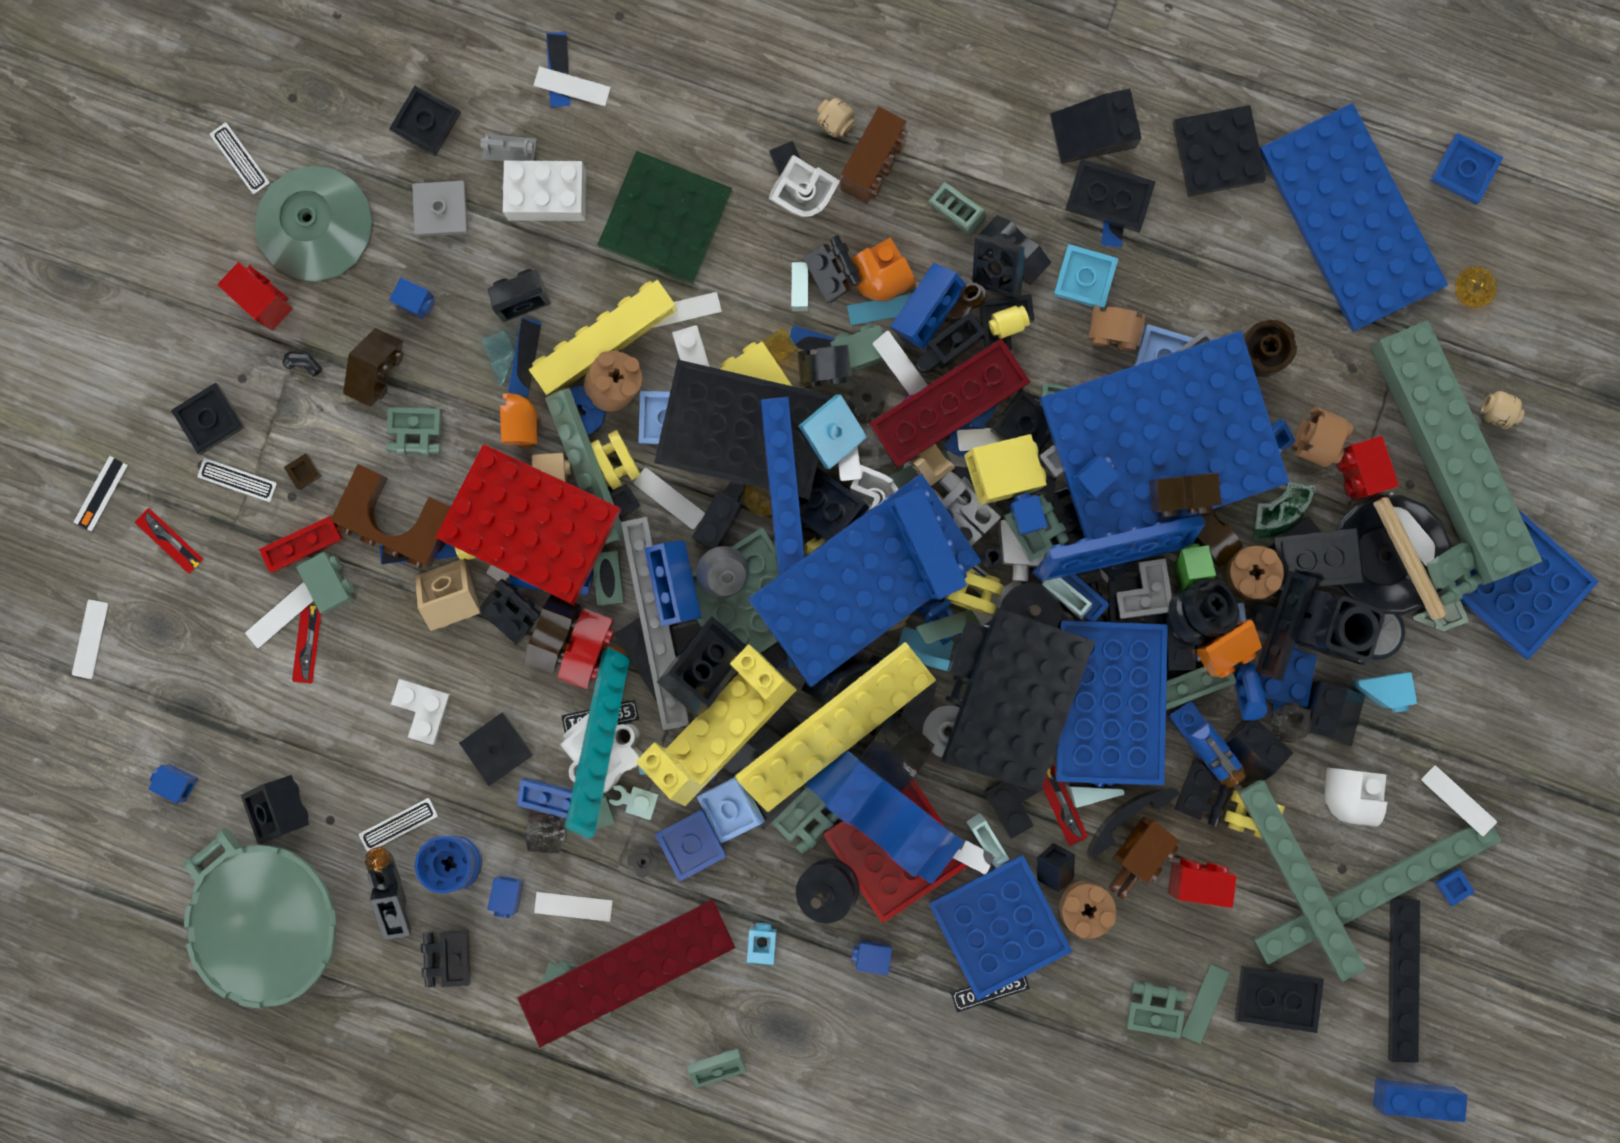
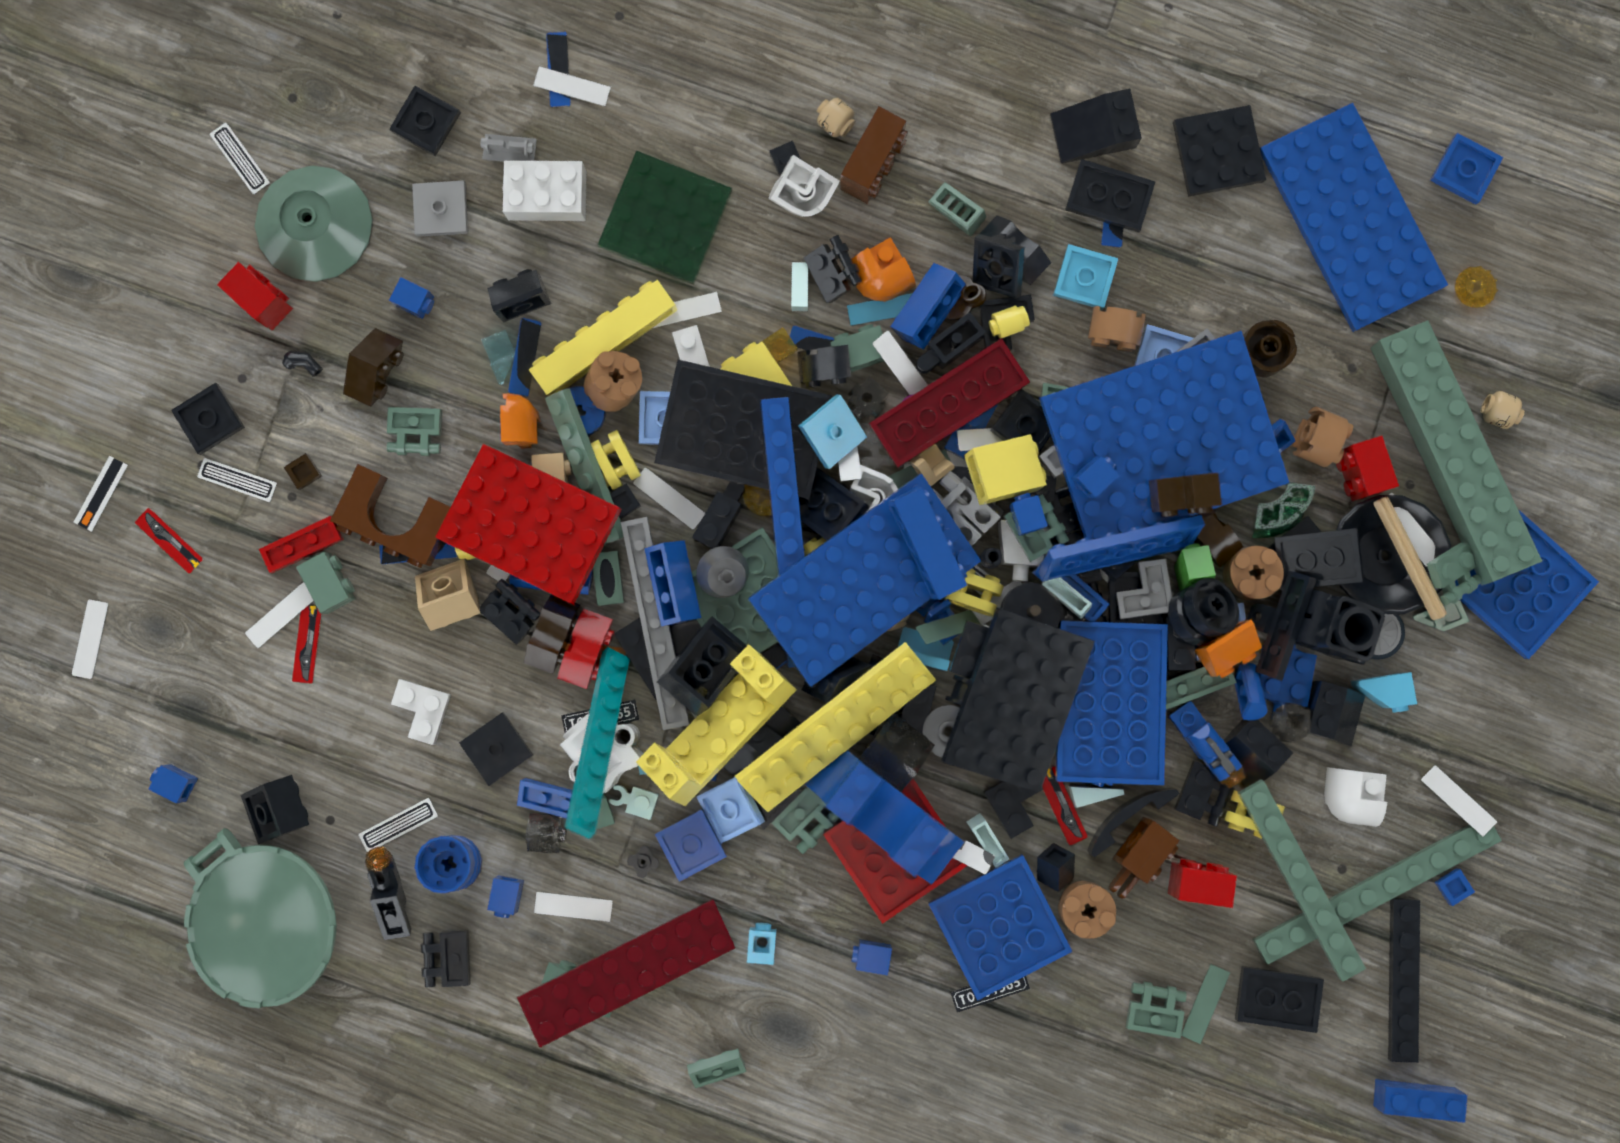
black wheel [796,859,859,924] -> none

